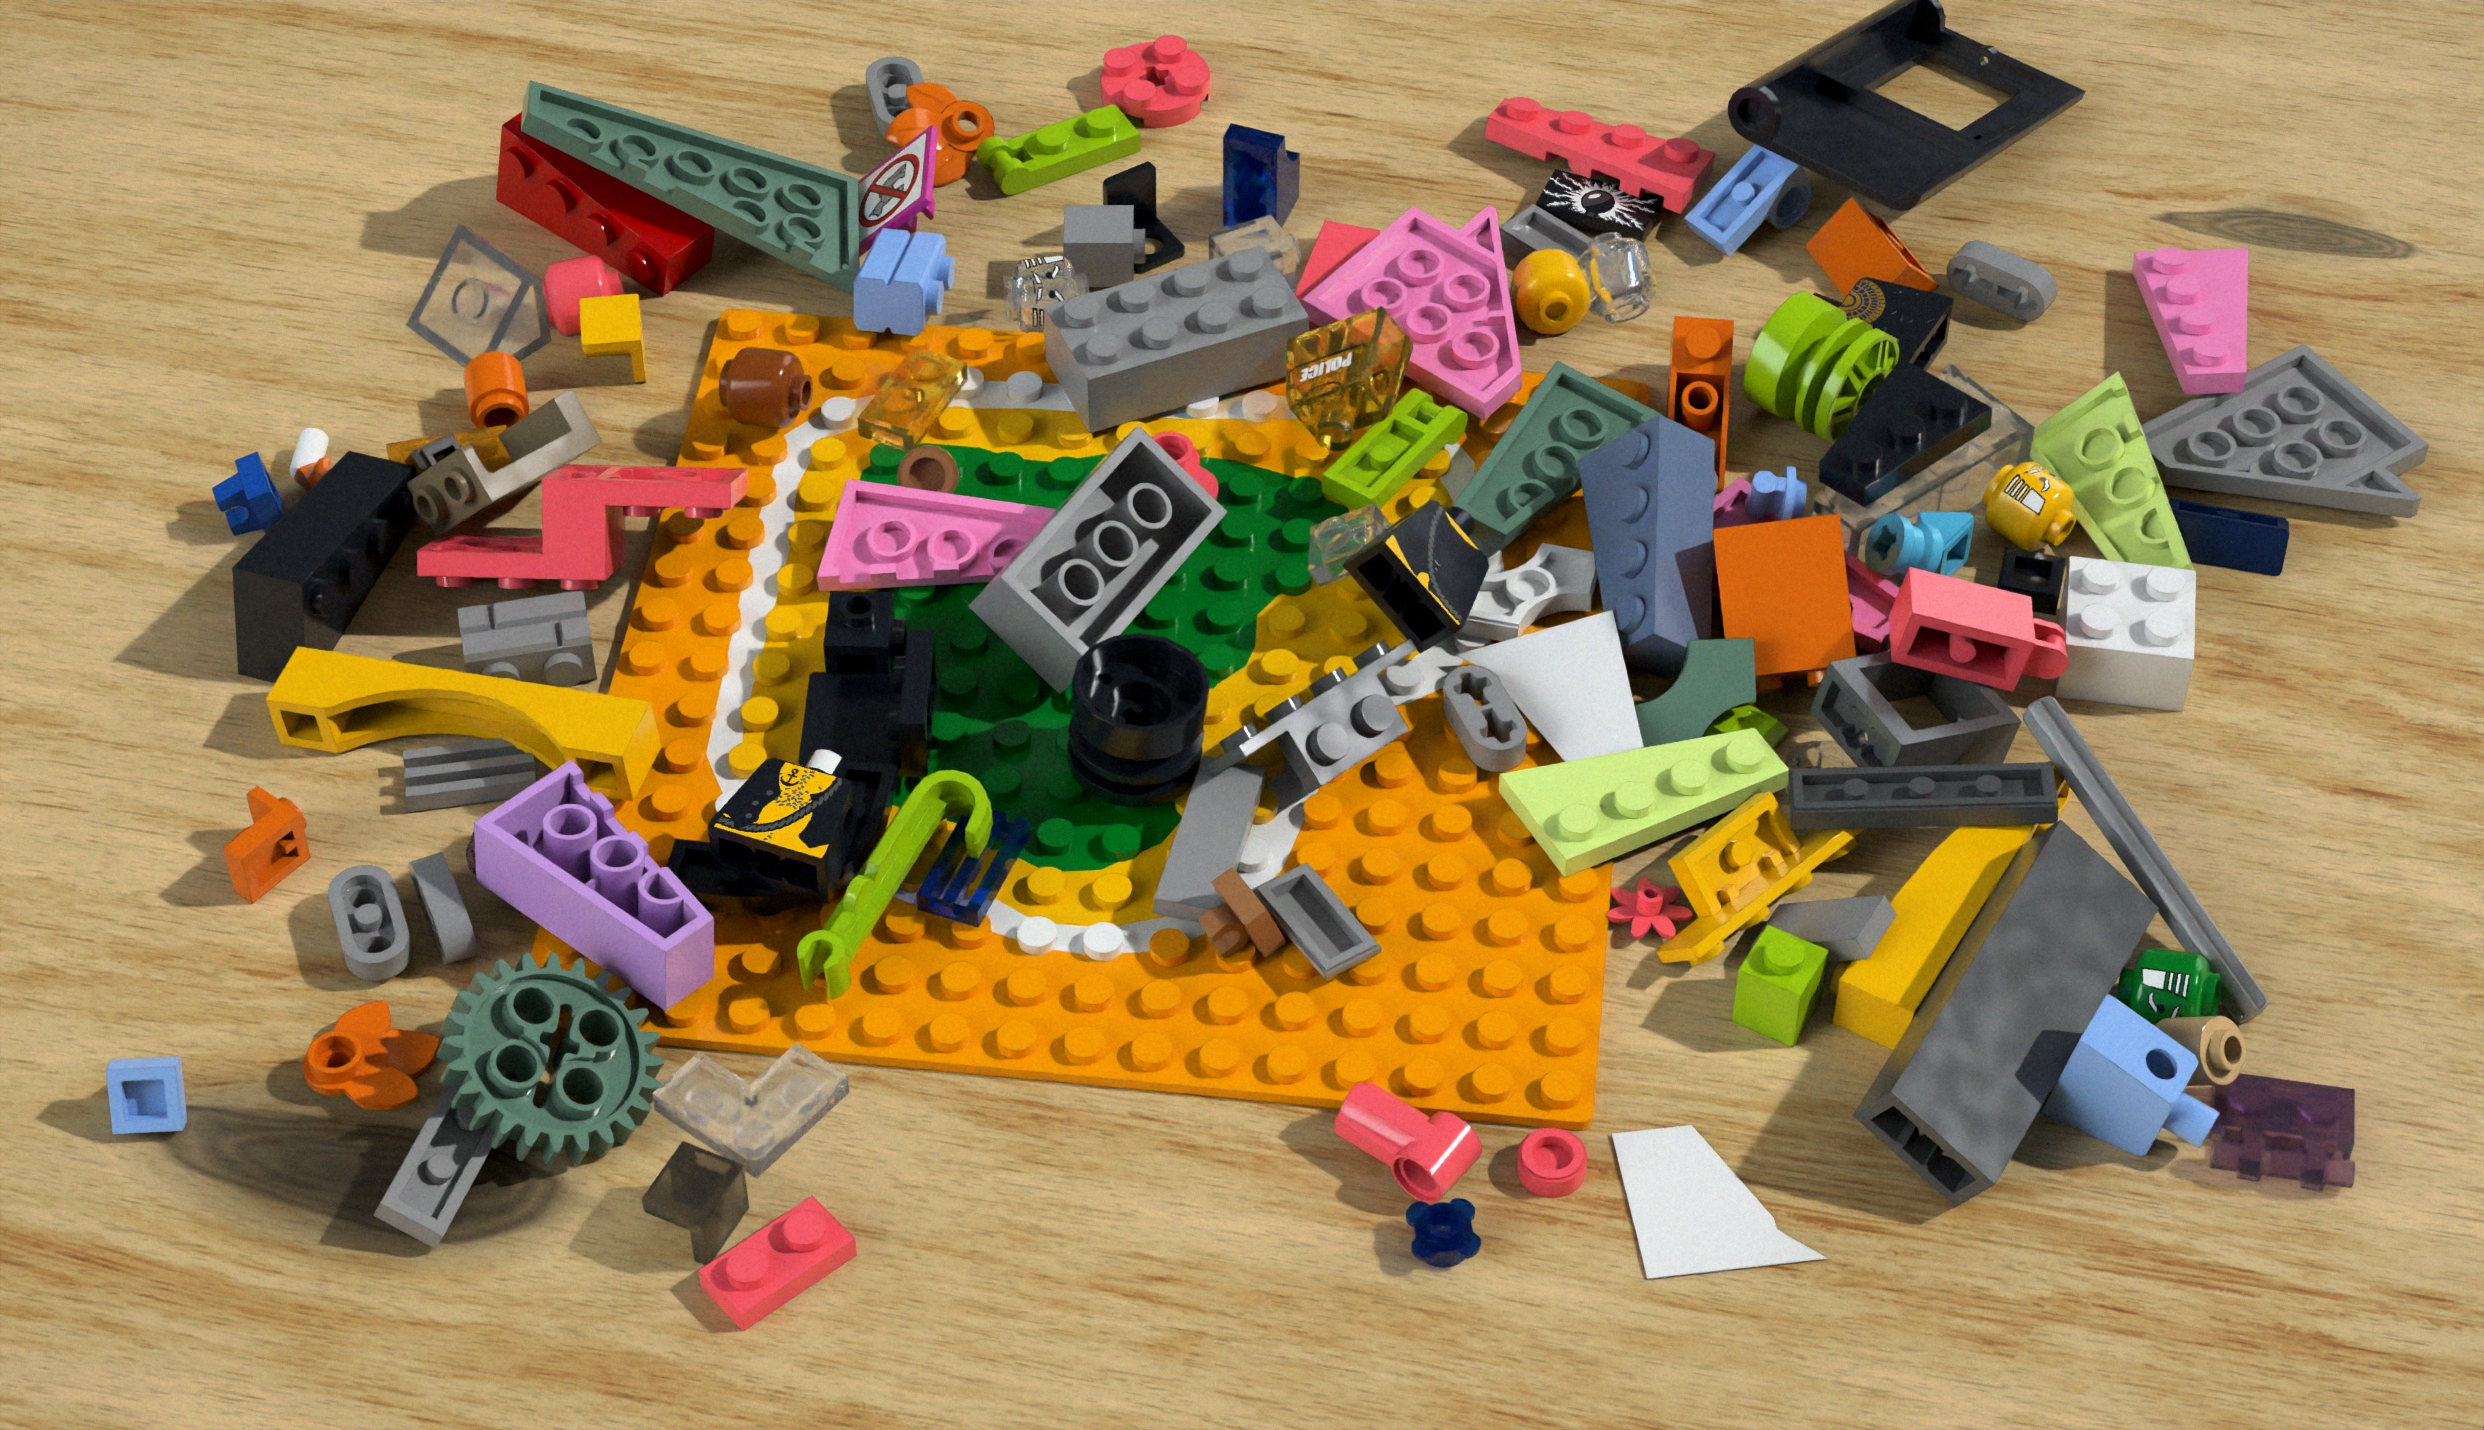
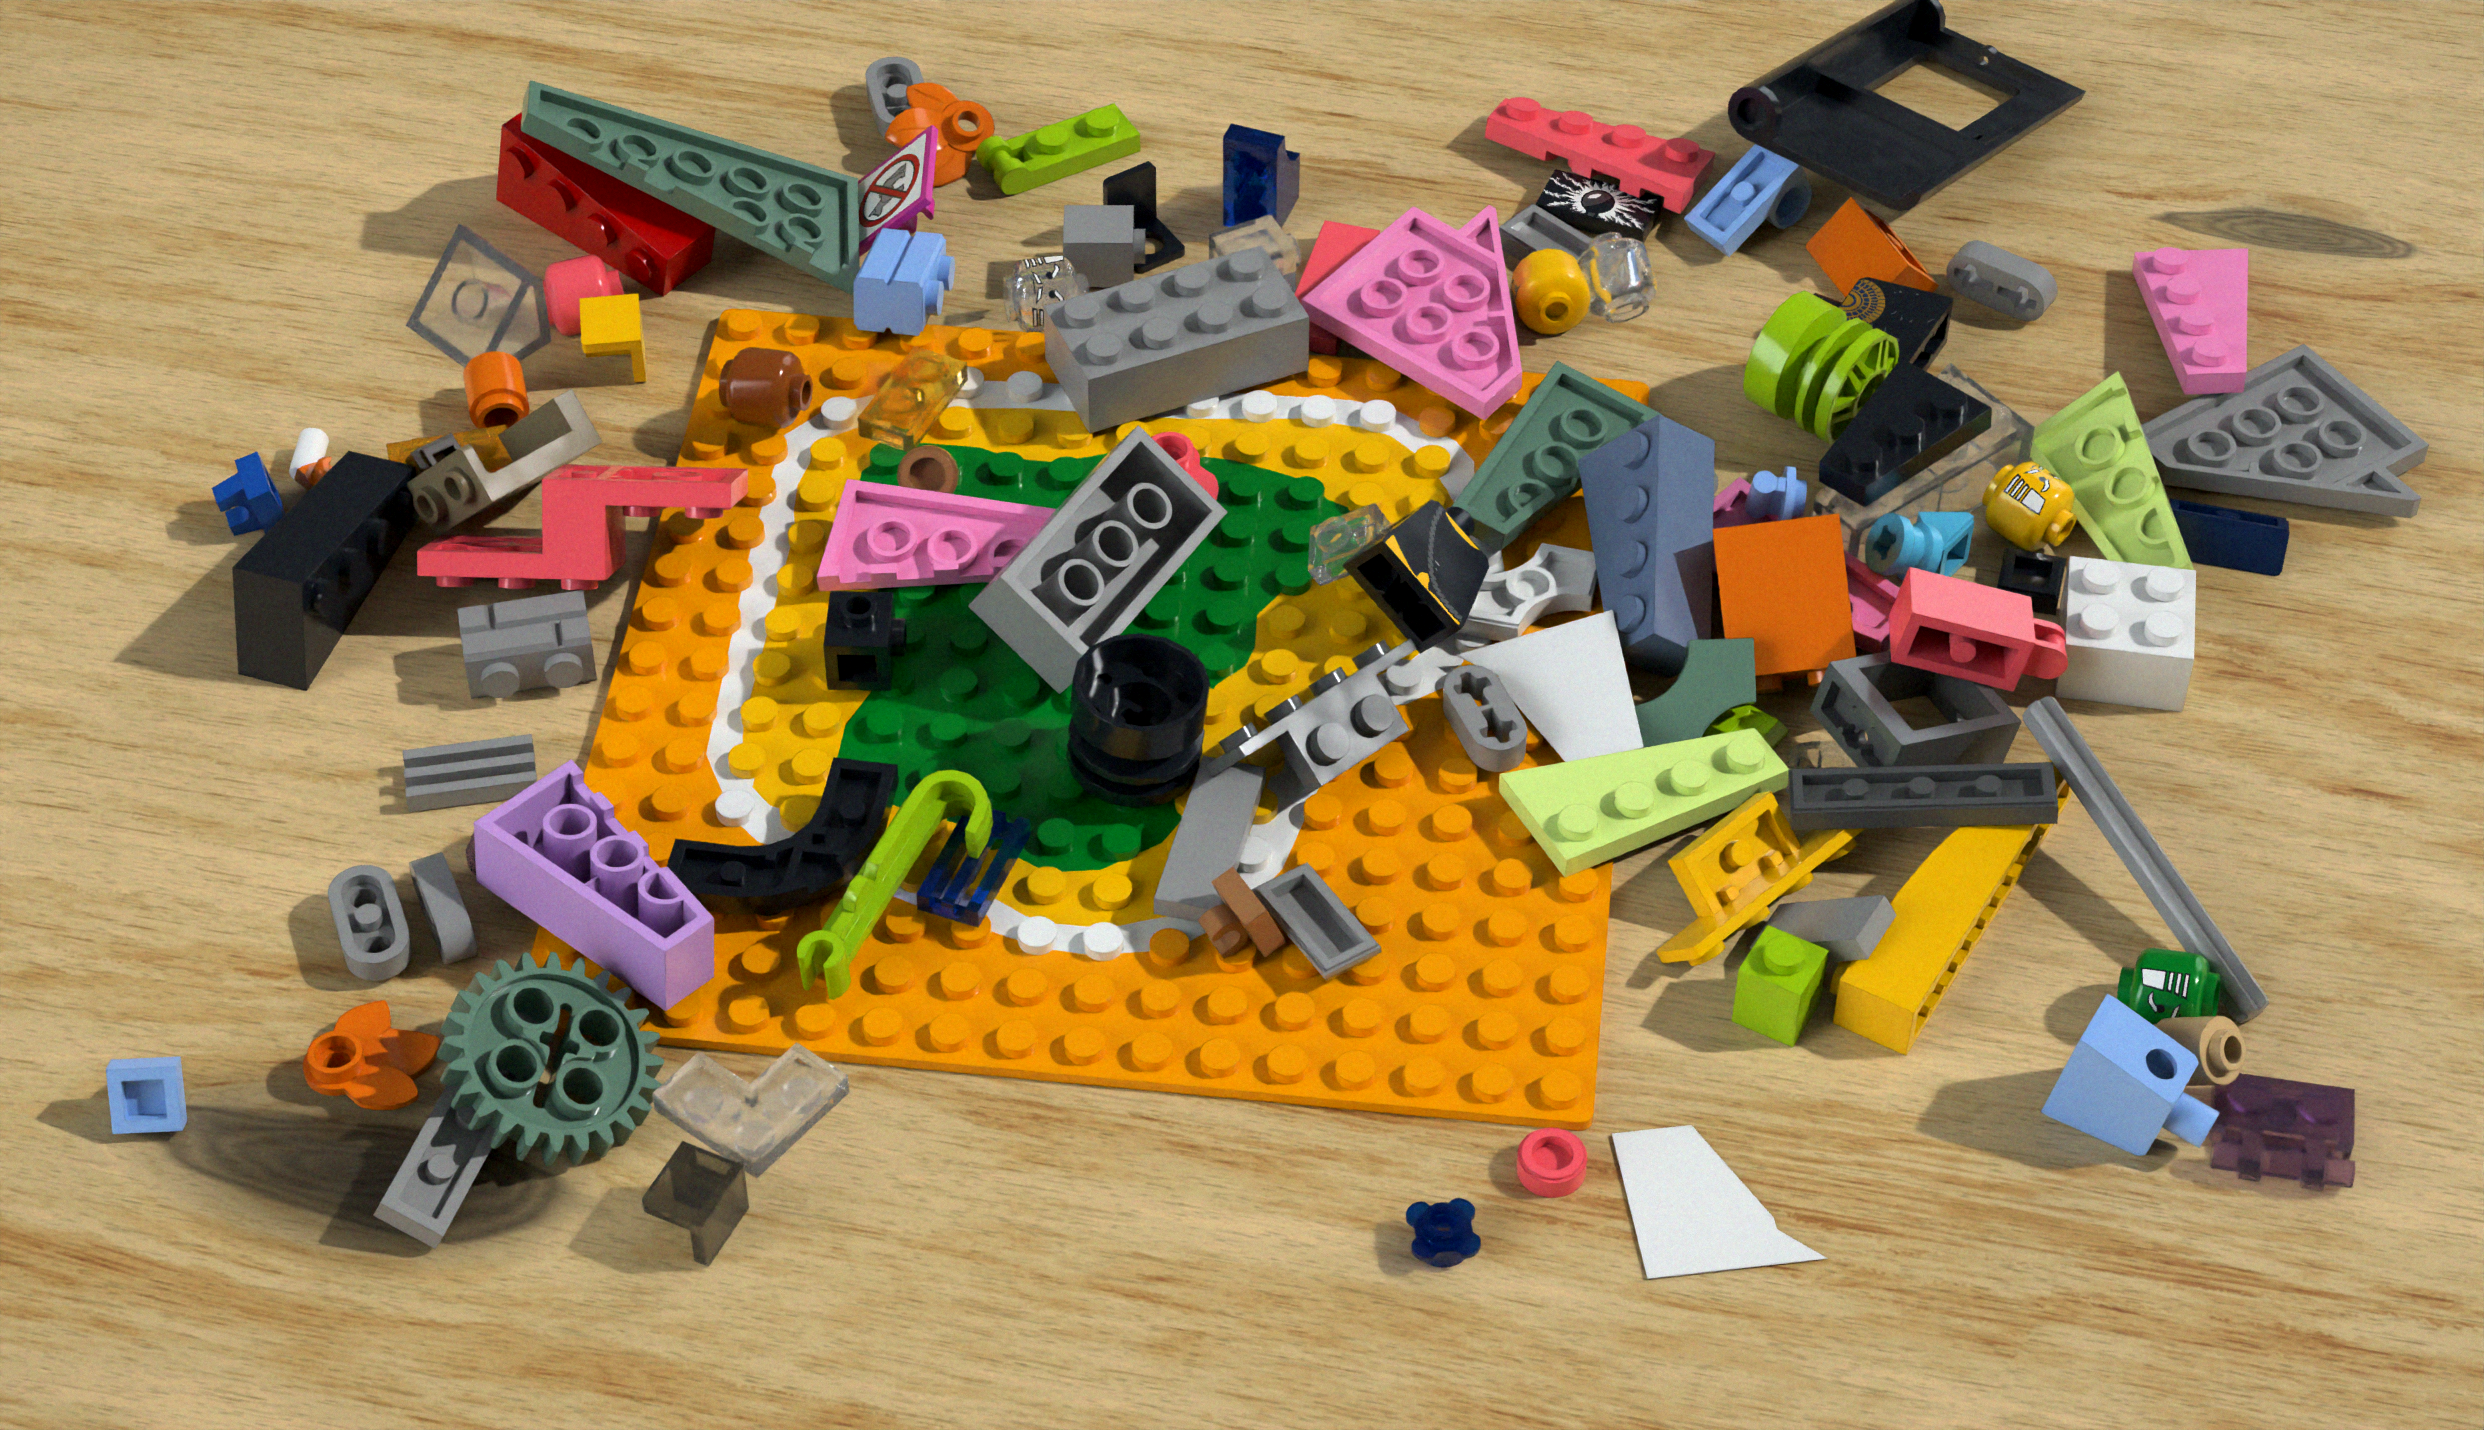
orange bracket [223,786,311,904] -> none
yellow arch [265,646,662,801] -> none
coral plate [698,1195,857,1331] -> none
black torso [708,749,857,904] -> none
black bracket [798,630,938,777] -> none
coral plate [1100,35,1210,128] -> none
clear yellow torso [1286,306,1414,451] -> none
lime plate [1322,388,1468,517] -> none
coral piece [1335,1082,1482,1204] -> none
coral plant [1607,877,1693,940] -> none
orange slope [1666,316,1734,492] -> none
dark grey brick [1853,820,2159,1207] -> none

